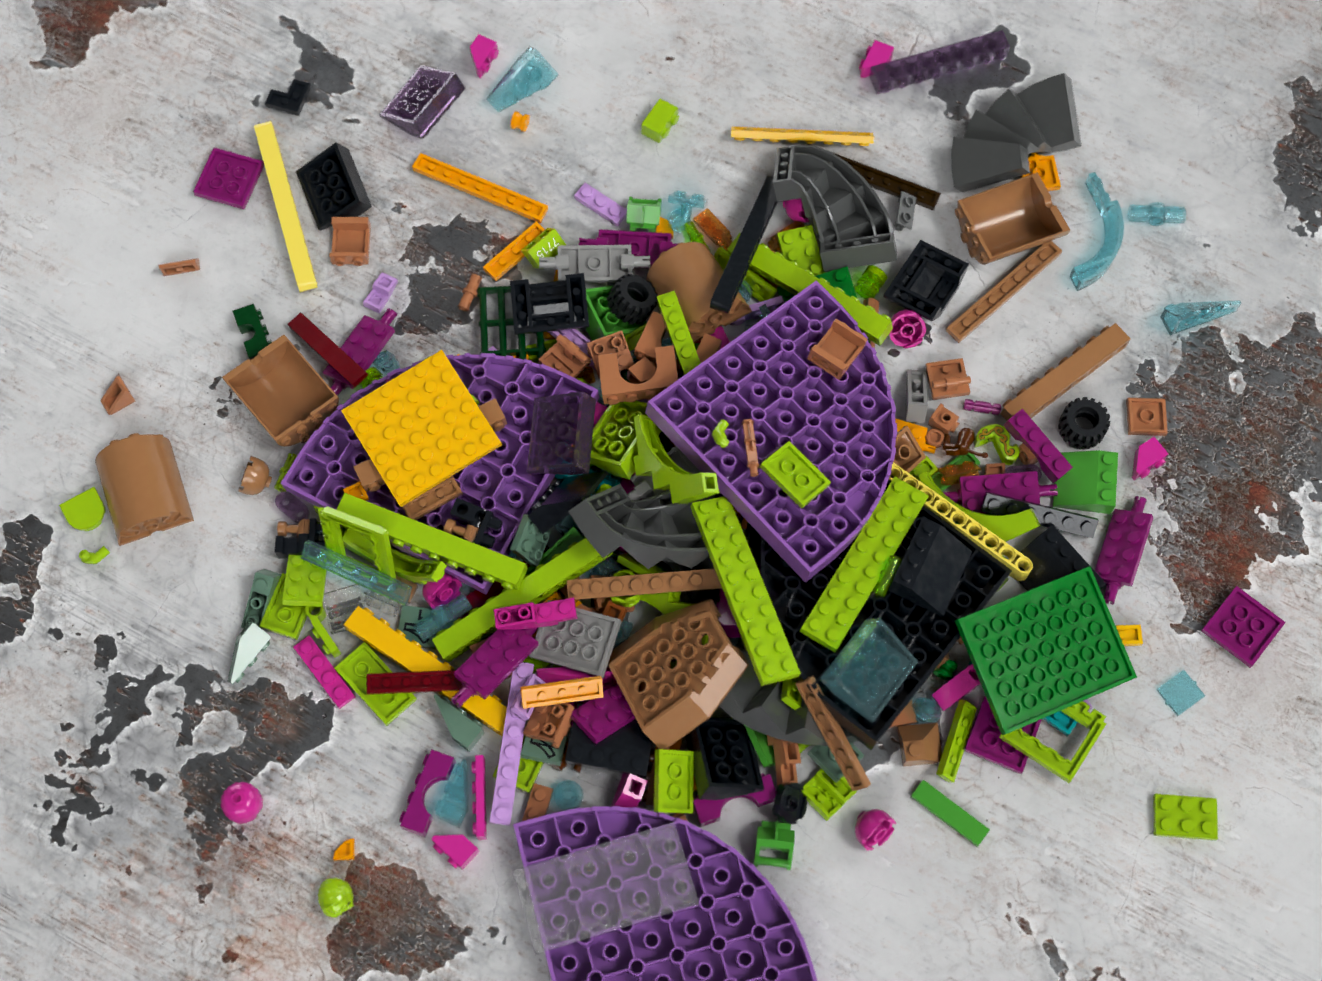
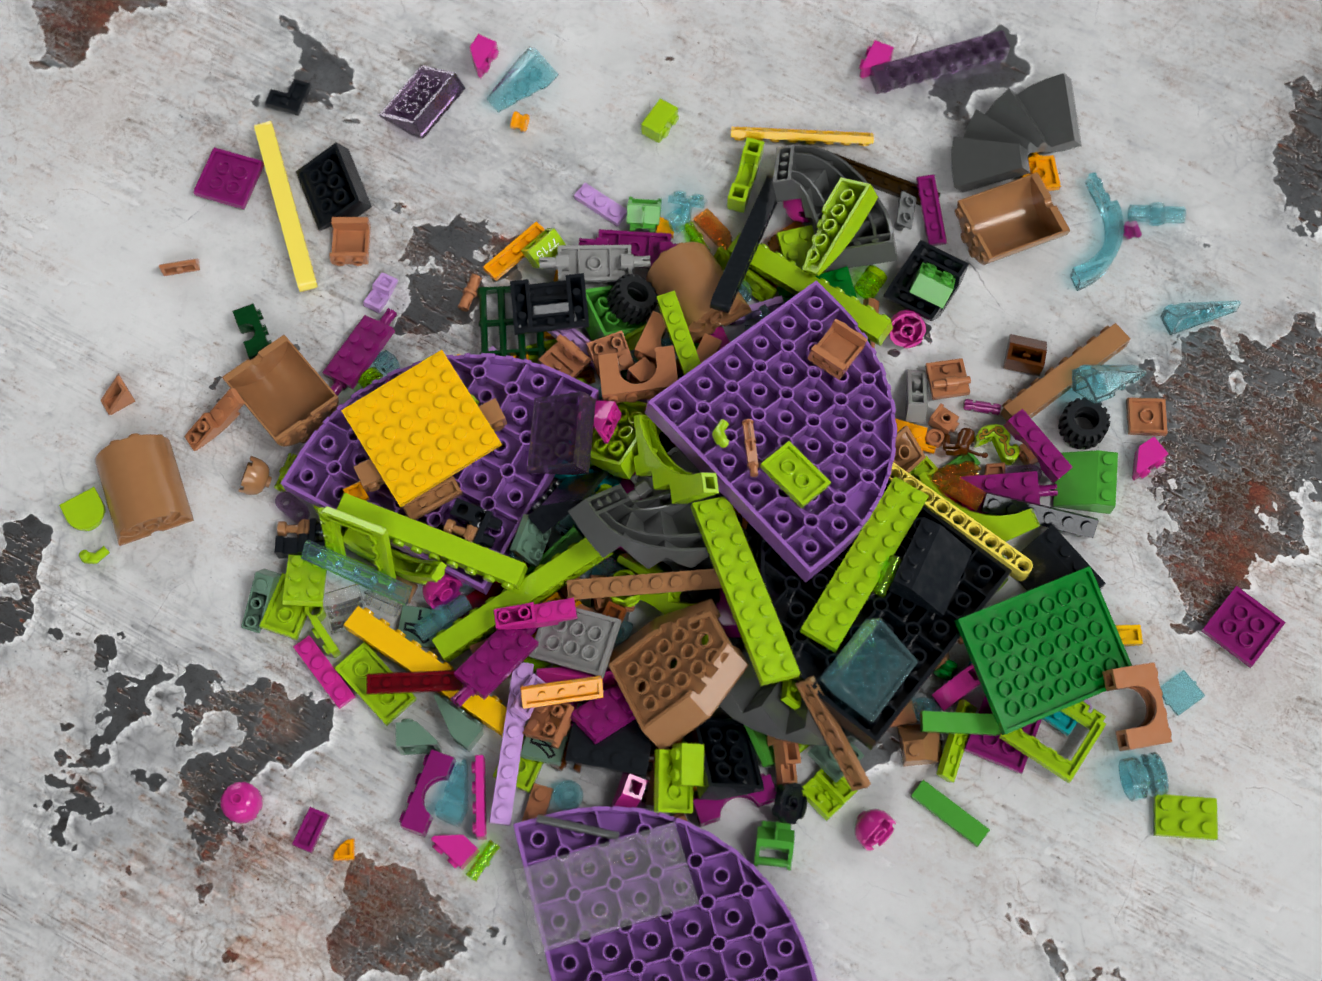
slope [227,622,271,684] -> none
dark red tile [287,312,369,388] -> none
lime hair [318,878,354,918] -> none
light orange plate [412,153,549,224] -> none
medium nougat plate [946,241,1062,343] -> none
magenta plate [1095,496,1154,605] -> none
none -> nougat slope [184,388,245,451]
none -> magenta plate [292,807,330,854]
none -> sand green slope [396,719,442,755]
none -> clear neon green pin [466,840,500,882]
none -> dark grey bar [536,814,620,840]
none -> dark pink slope [588,400,622,444]
none -> lime brick [670,743,704,787]
none -> lime arch [727,137,764,213]
none -> lime wedge [802,177,878,276]
none -> bright green slope [909,262,955,308]
none -> magenta tile [916,174,947,246]
none -> bright green tile [920,711,1001,736]
none -> clear orange hinge [931,472,986,511]
none -> reddish brown slope [1003,334,1047,376]
none -> clear light blue wedge [1072,365,1147,404]
none -> nougat arch [1102,662,1172,751]
none -> clear light blue wheel [1119,752,1169,802]
none -> magenta plate [1122,221,1142,239]

